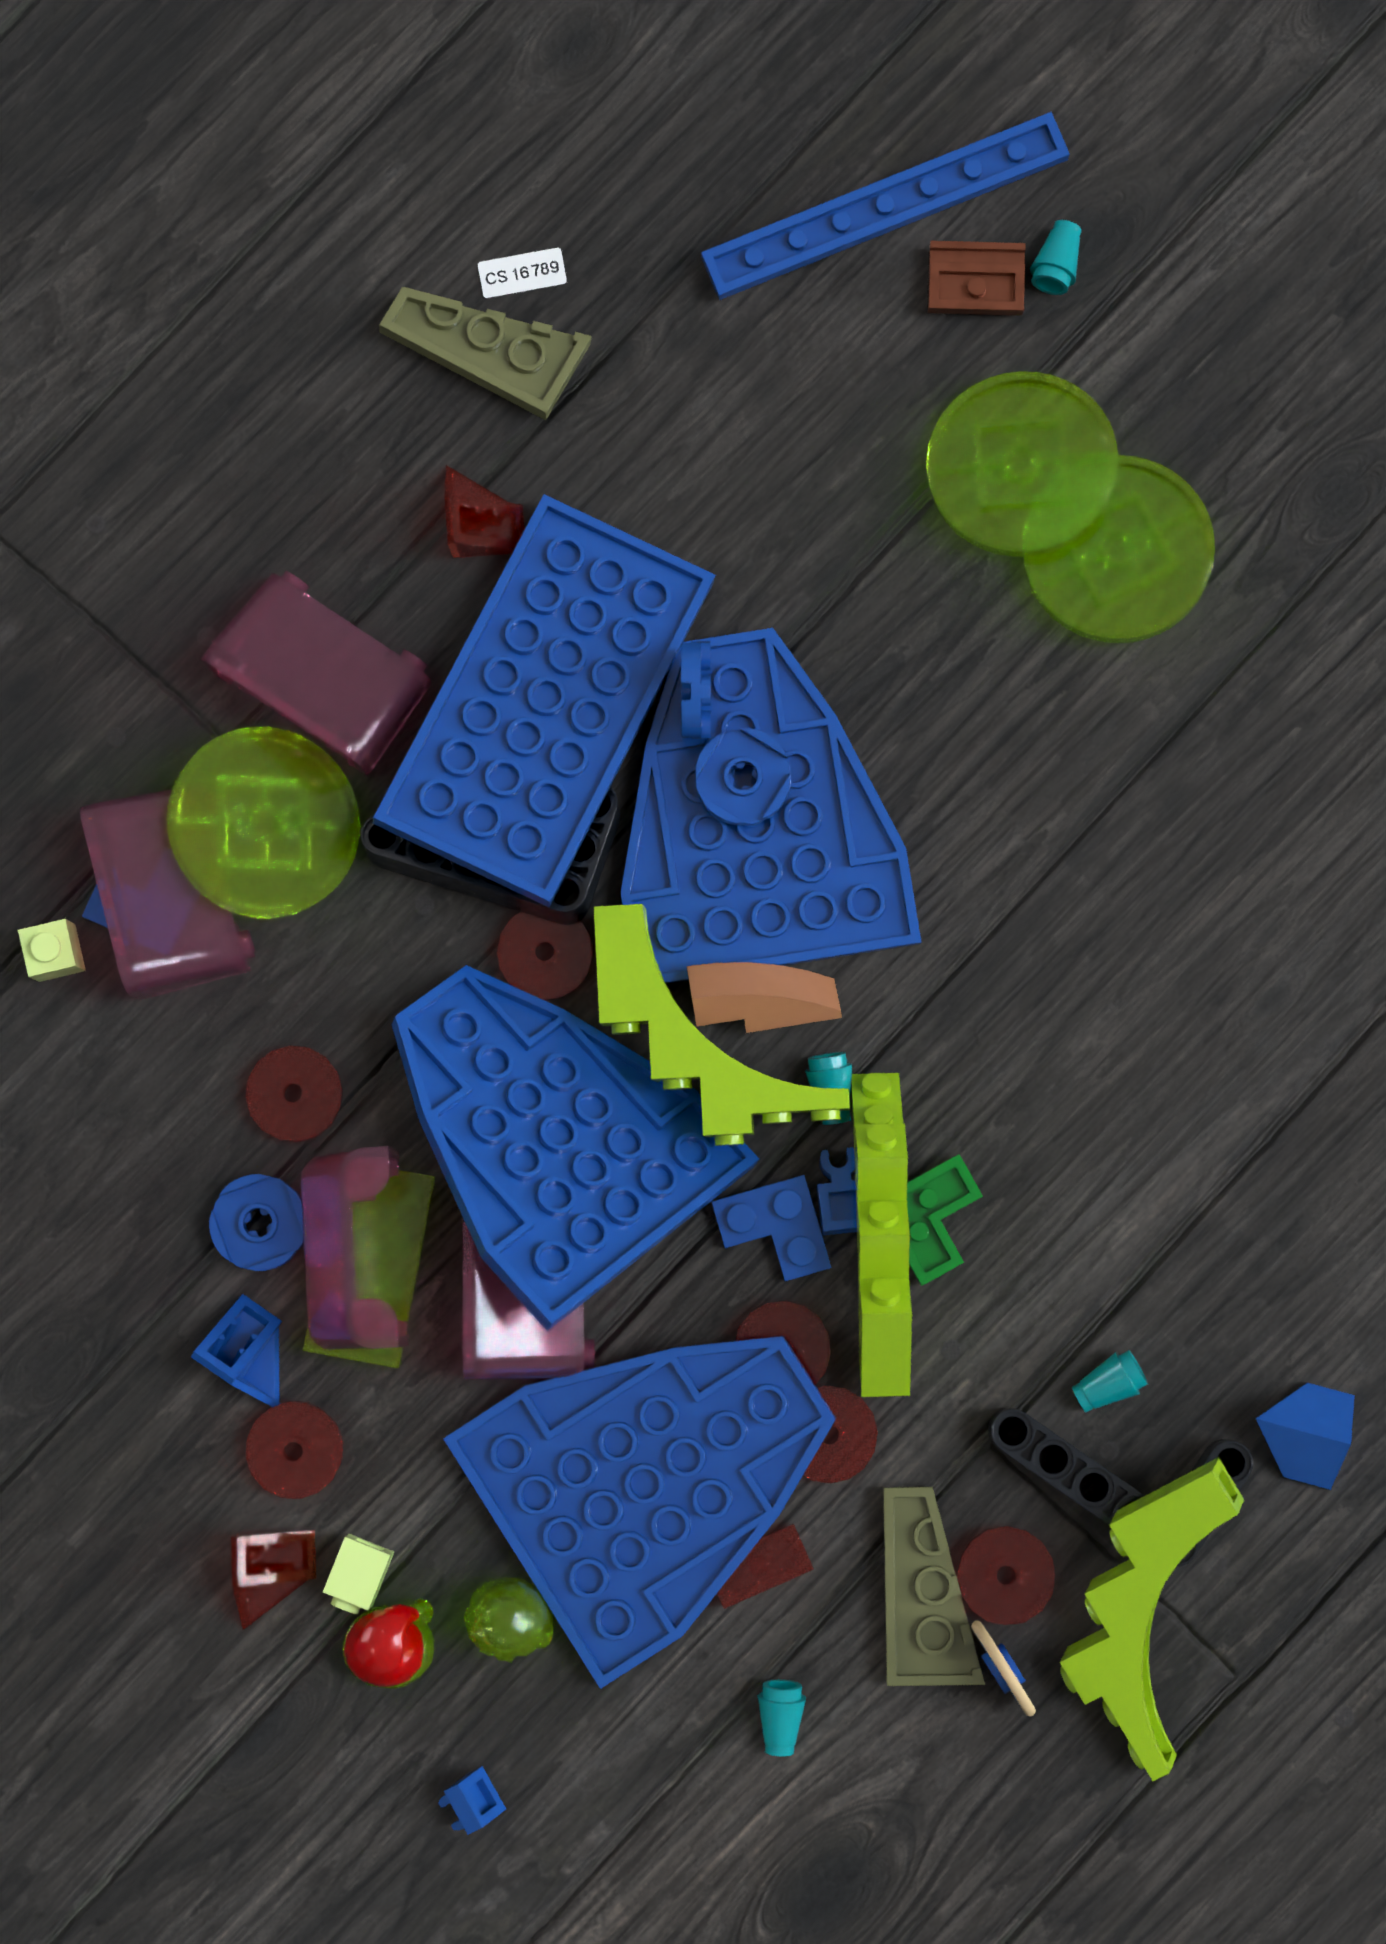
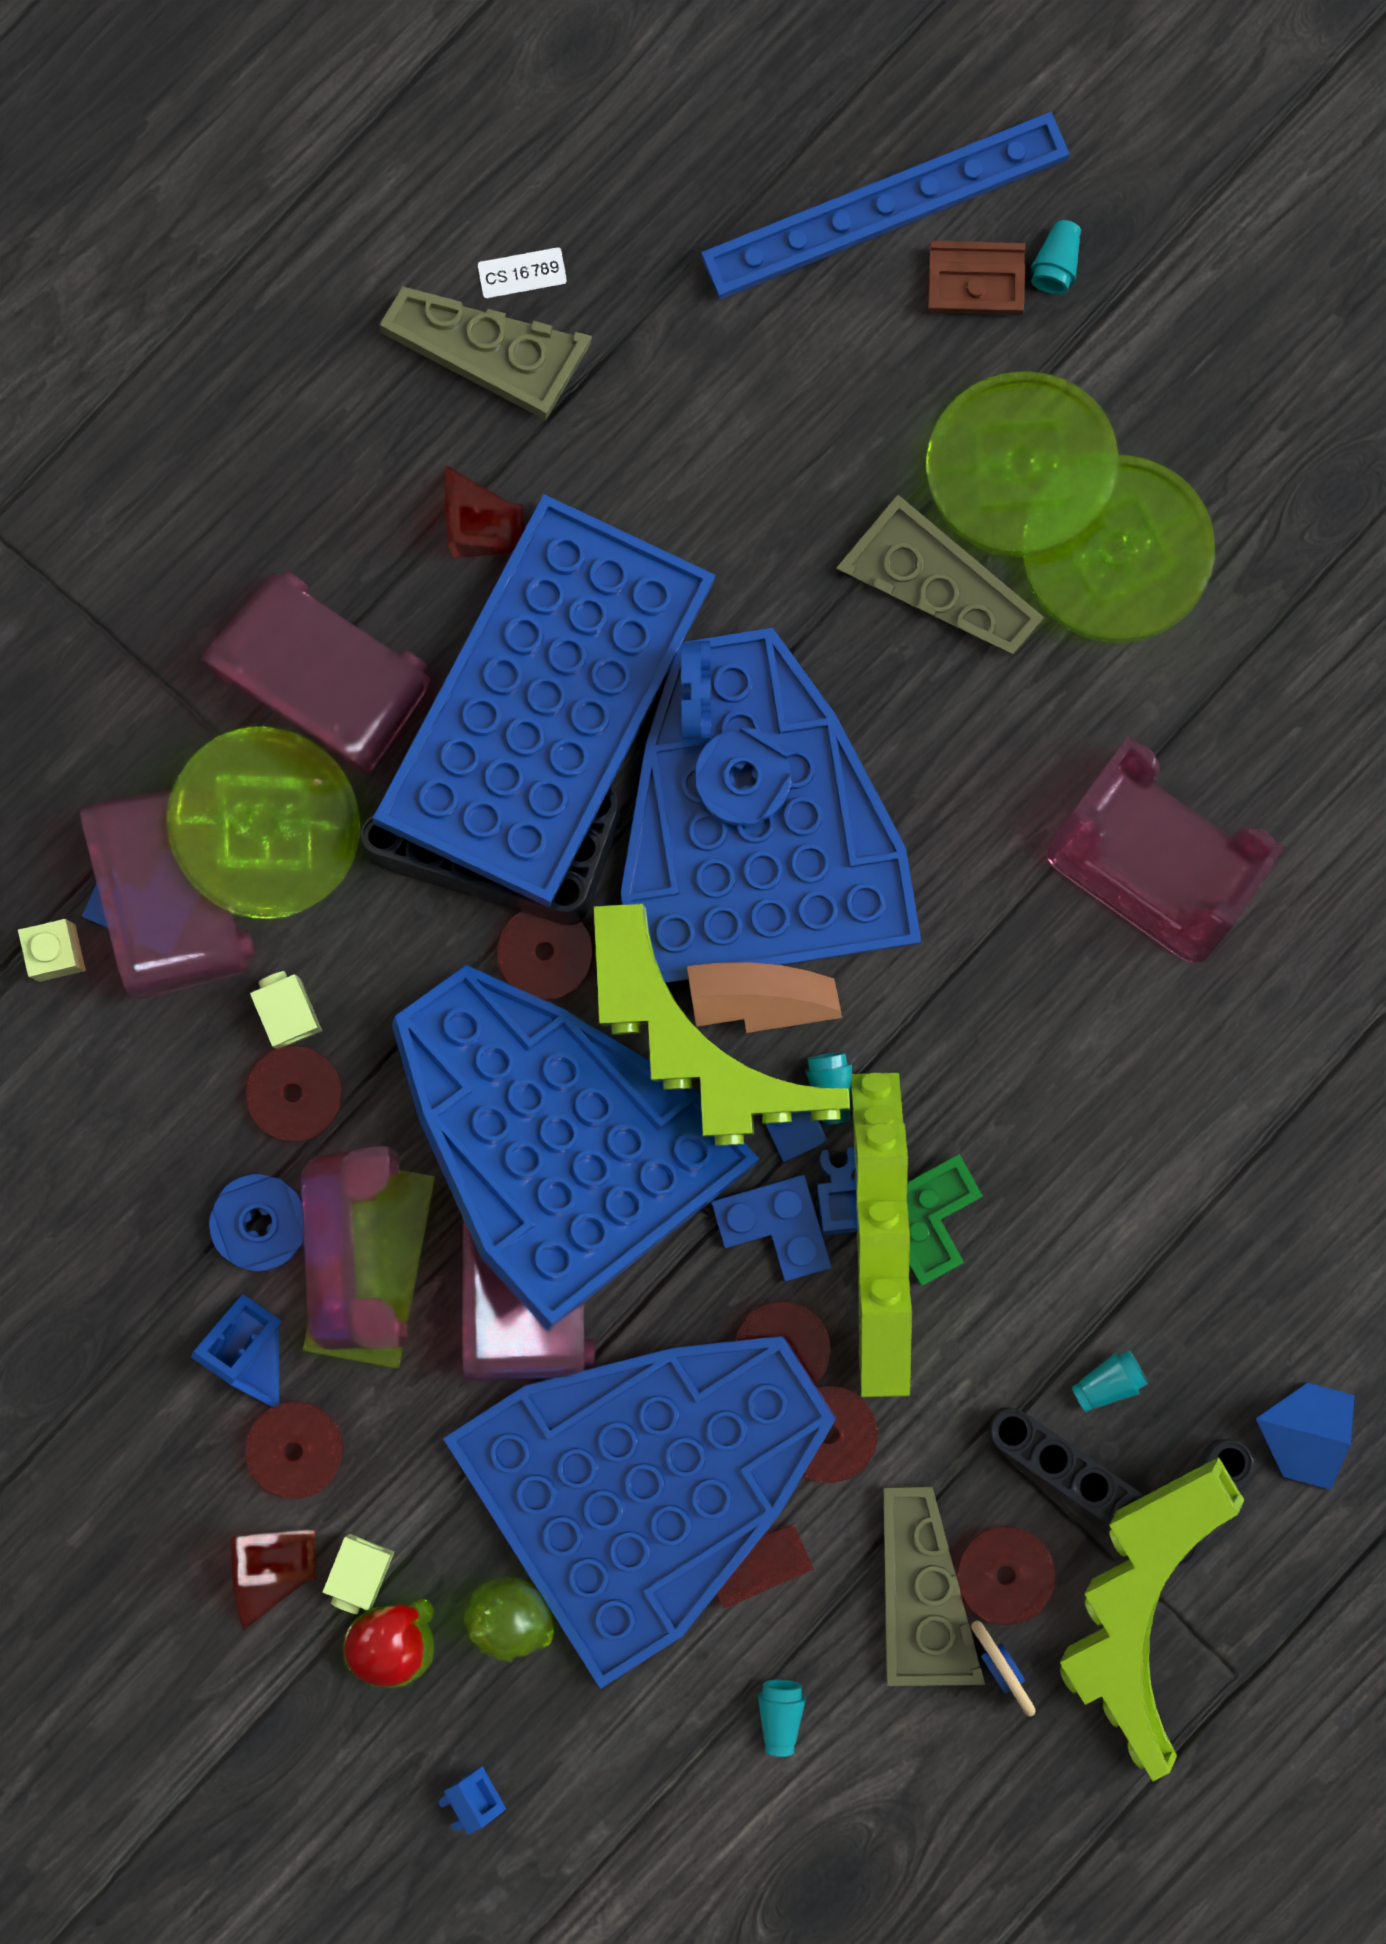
none -> yellowish green brick [250,971,322,1050]
none -> blue slope [766,1112,828,1163]
none -> olive wing [837,495,1044,655]
none -> clear pink windscreen [1046,736,1286,963]

